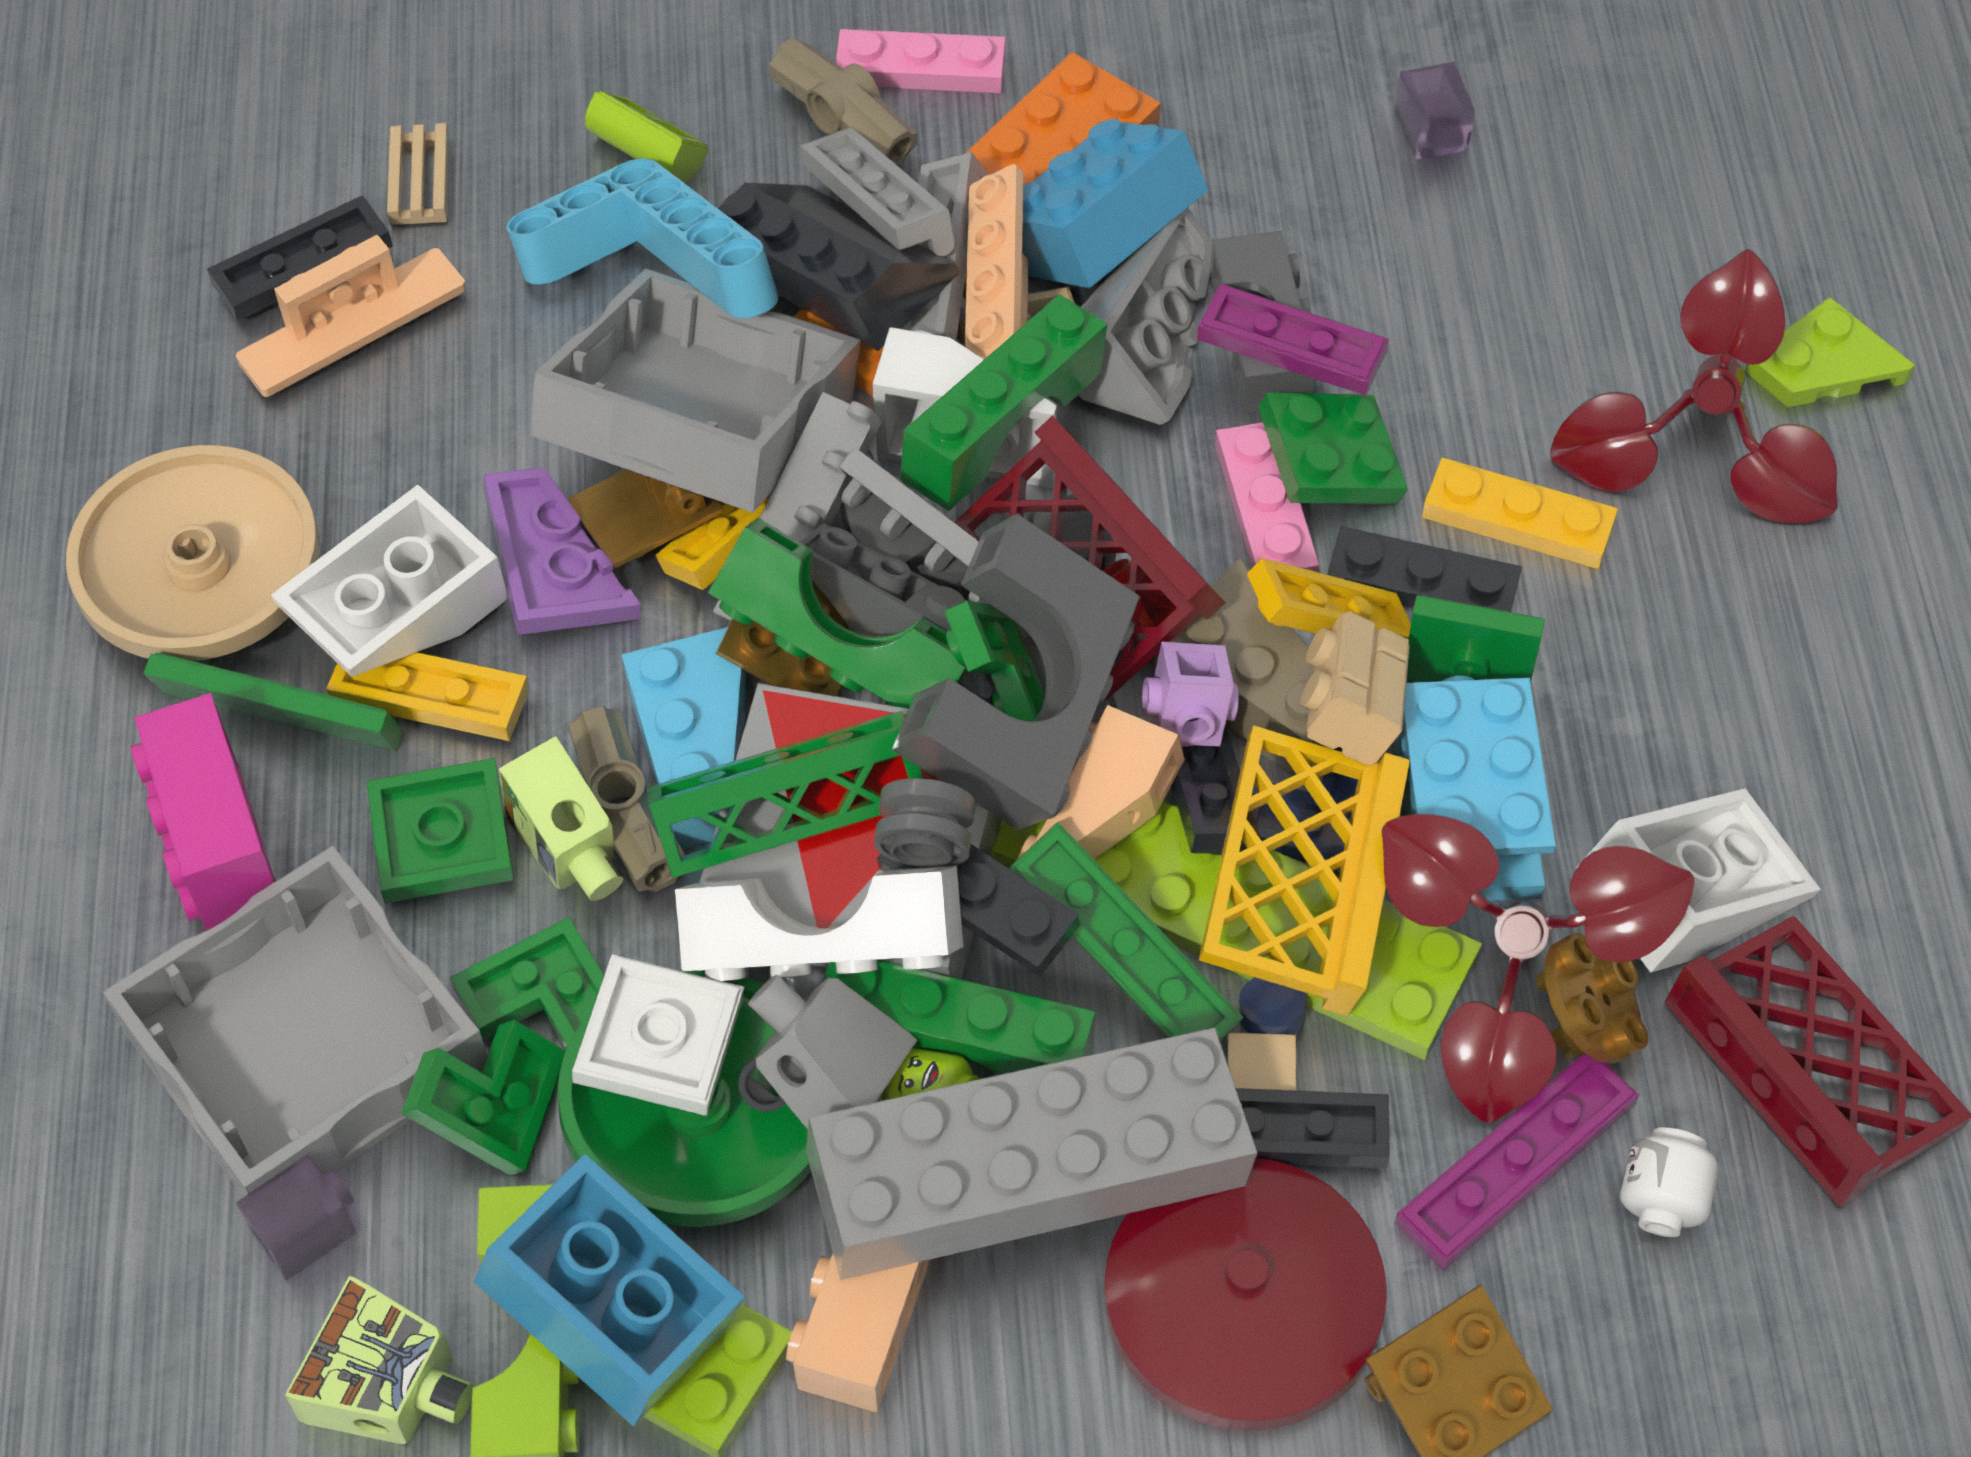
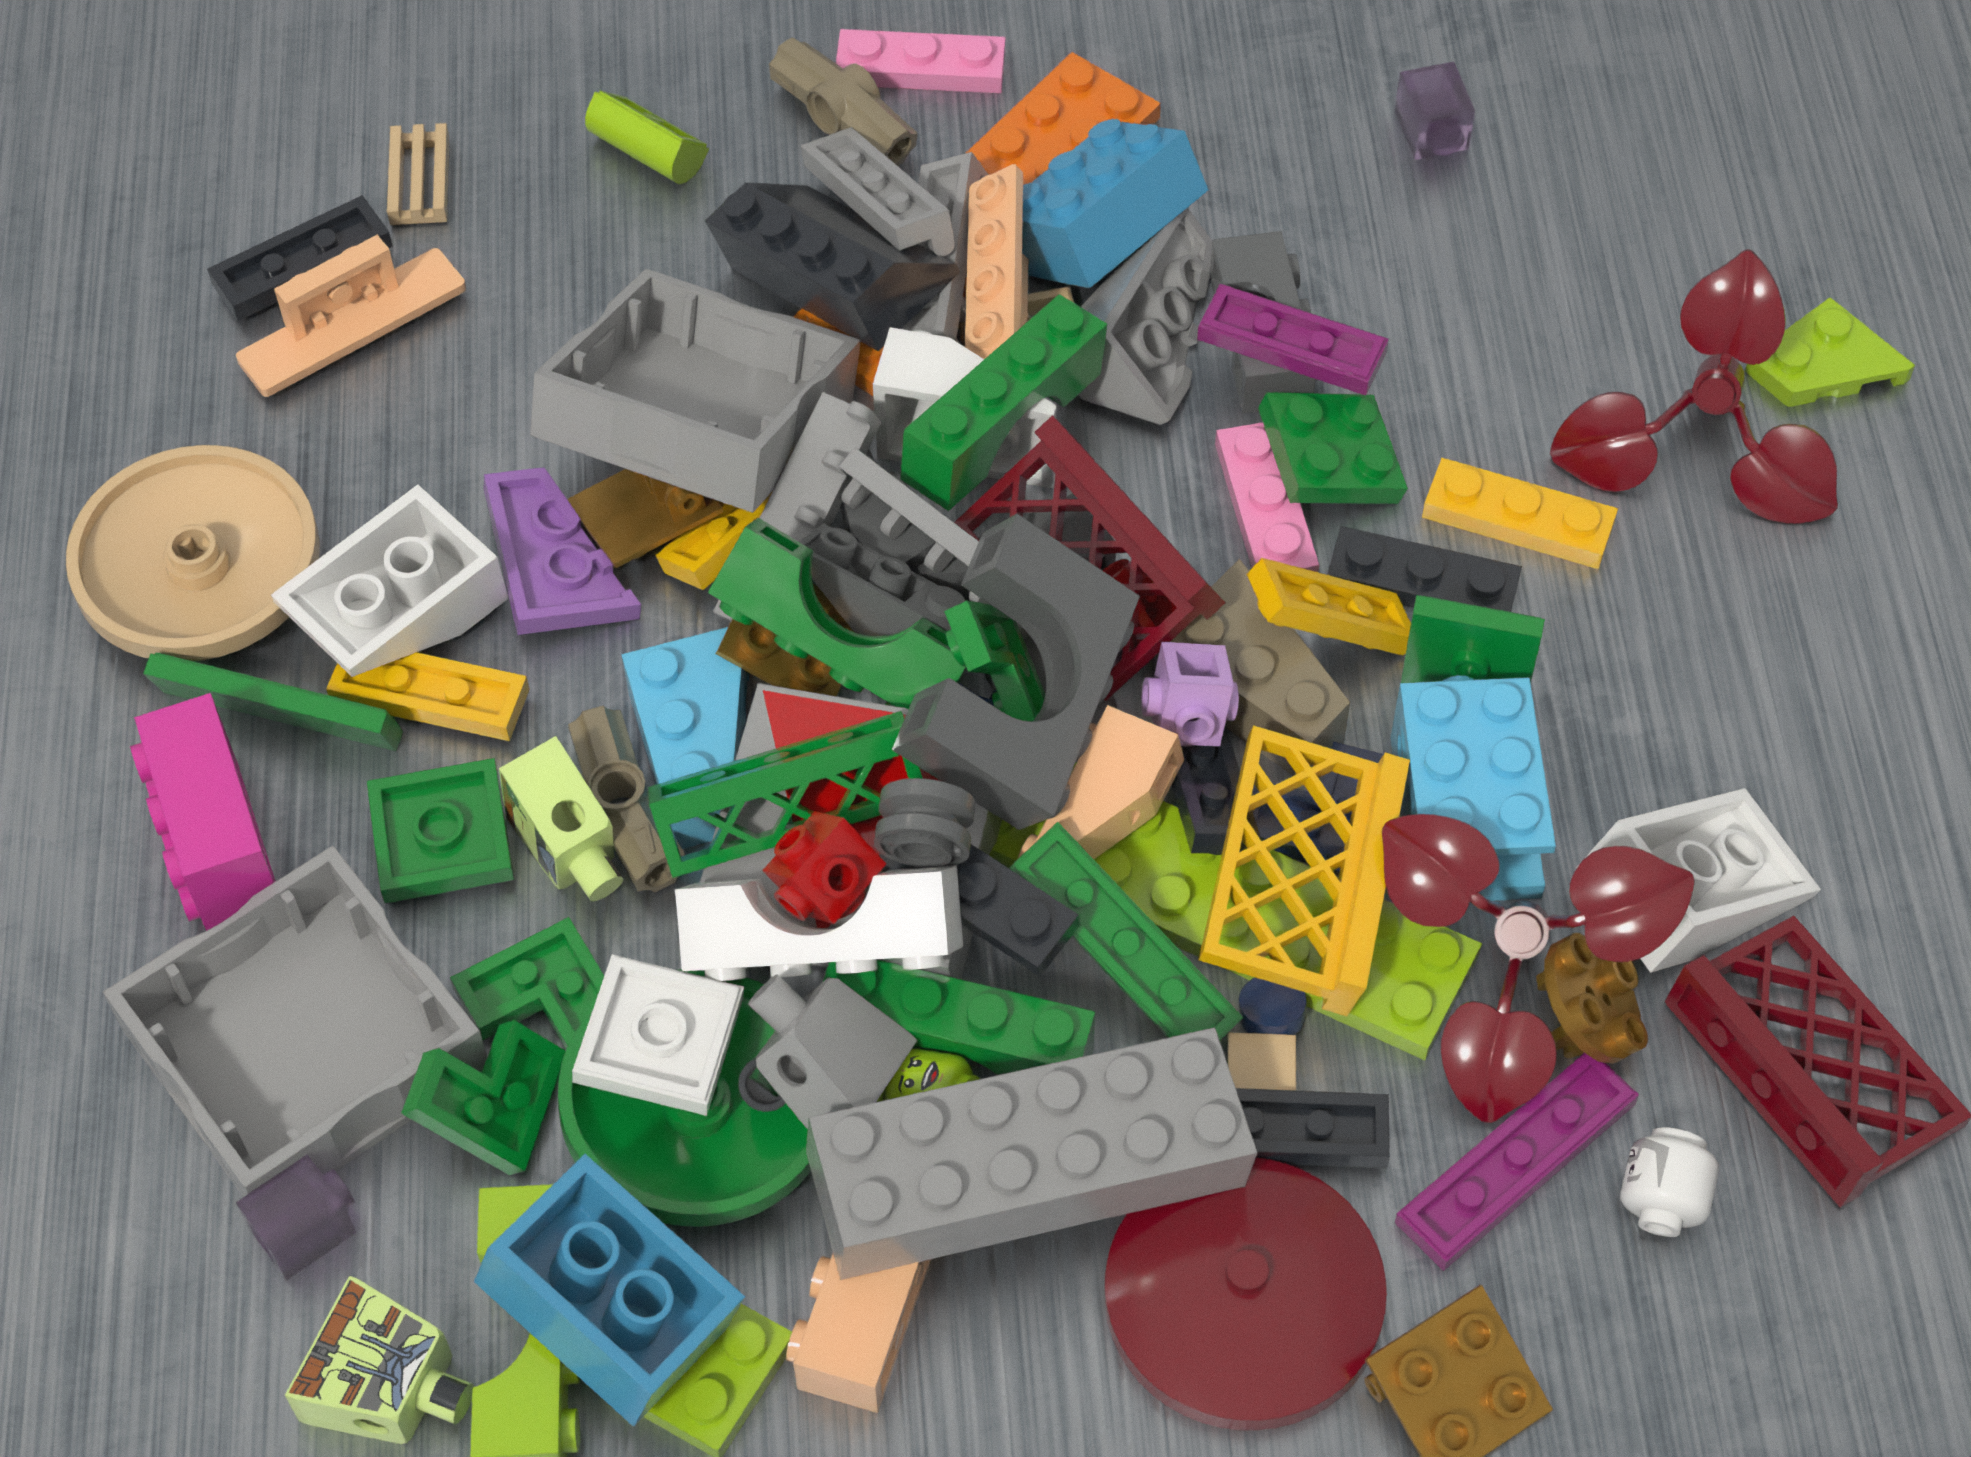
medium azure beam [506,158,778,319] -> none
tan brick [1301,611,1410,766] -> none
none -> red brick [762,811,887,924]

